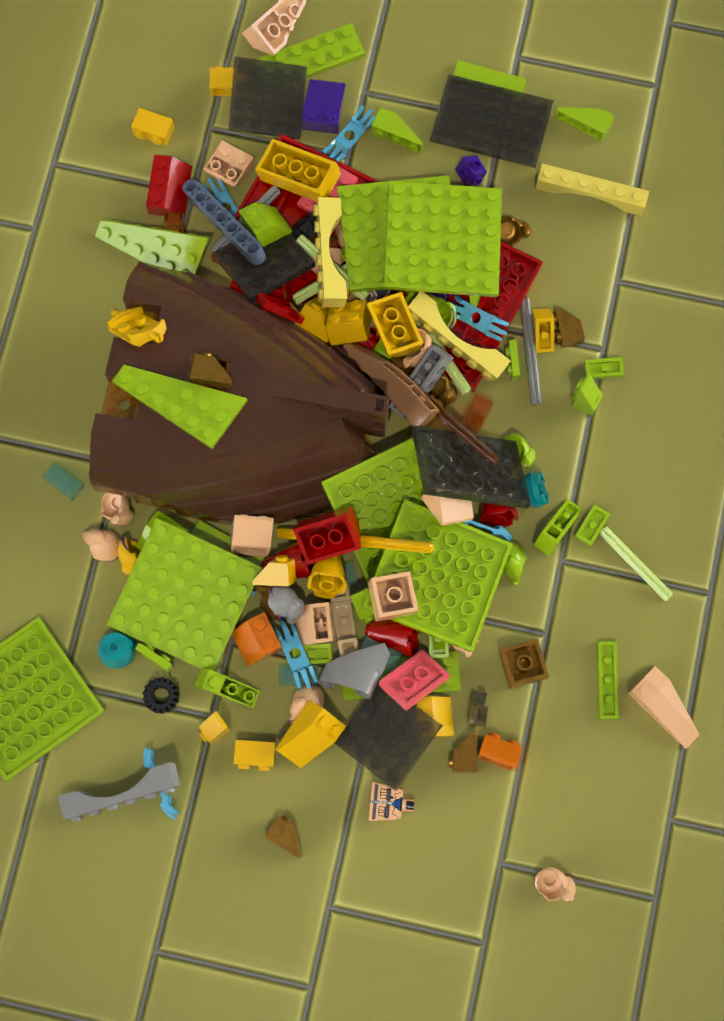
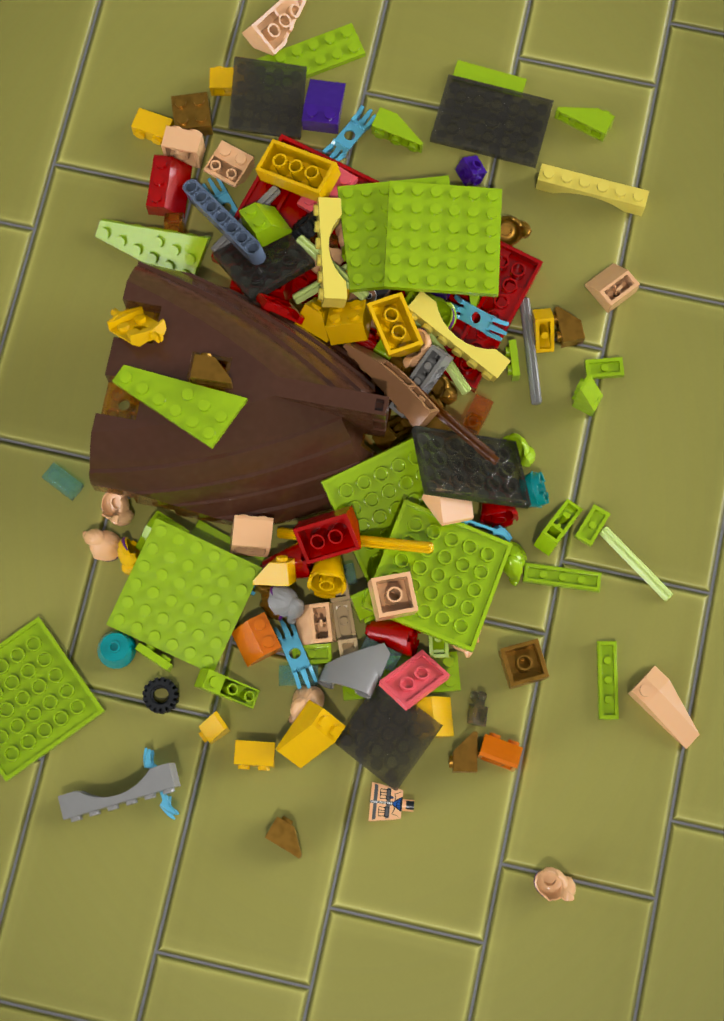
none -> light nougat brick [161,125,206,169]
none -> pearl gold brick [171,92,213,136]
none -> pearl gold slope [372,417,416,451]
none -> lime tile [522,562,602,593]
none -> light nougat slope [584,263,640,313]

